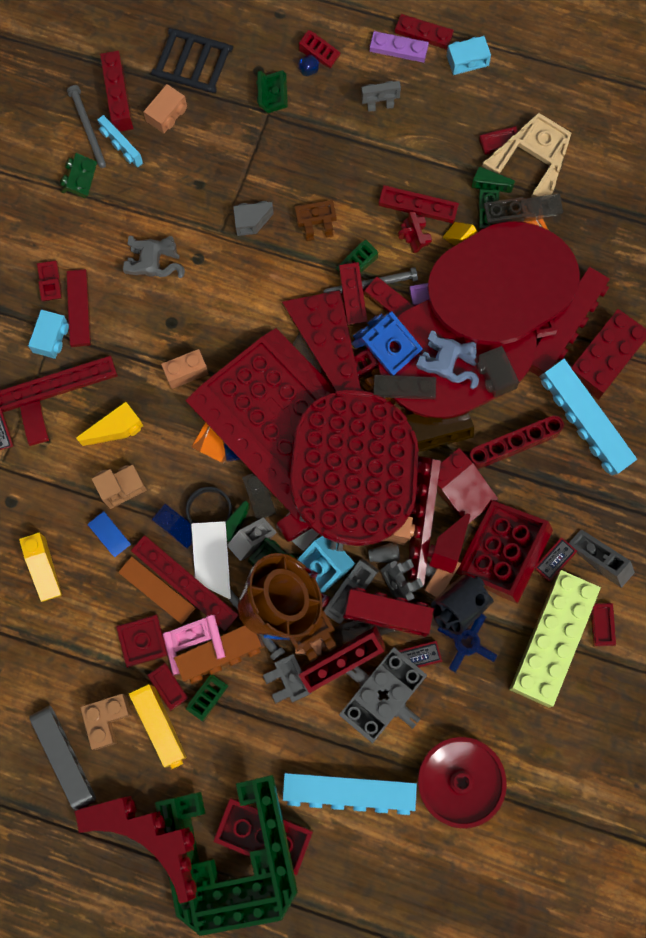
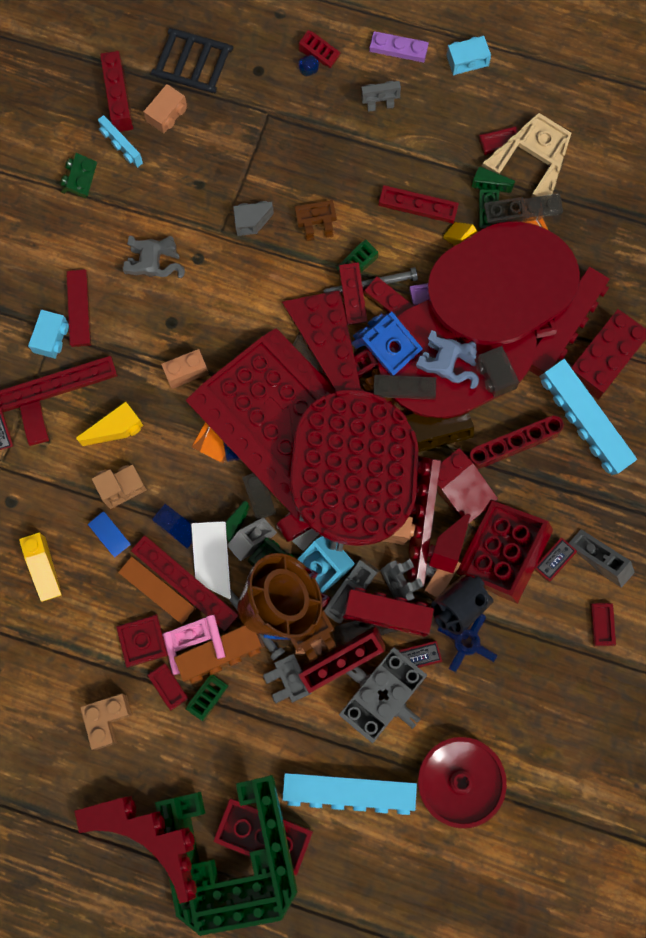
dark grey beam [29,705,96,811] -> none
dark red slope [37,261,62,302] -> none
dark grey bar [67,85,106,168] -> none
yellow slope [129,684,187,769] -> none
black tyre [186,487,233,524] -> none
dark green bracket [256,70,288,113] -> none
dark grey cone [369,543,400,563] -> none
dark red plate [395,14,454,50] -> none
dark red hips [398,212,432,253] -> none
yellowish green brick [509,570,601,707] -> none

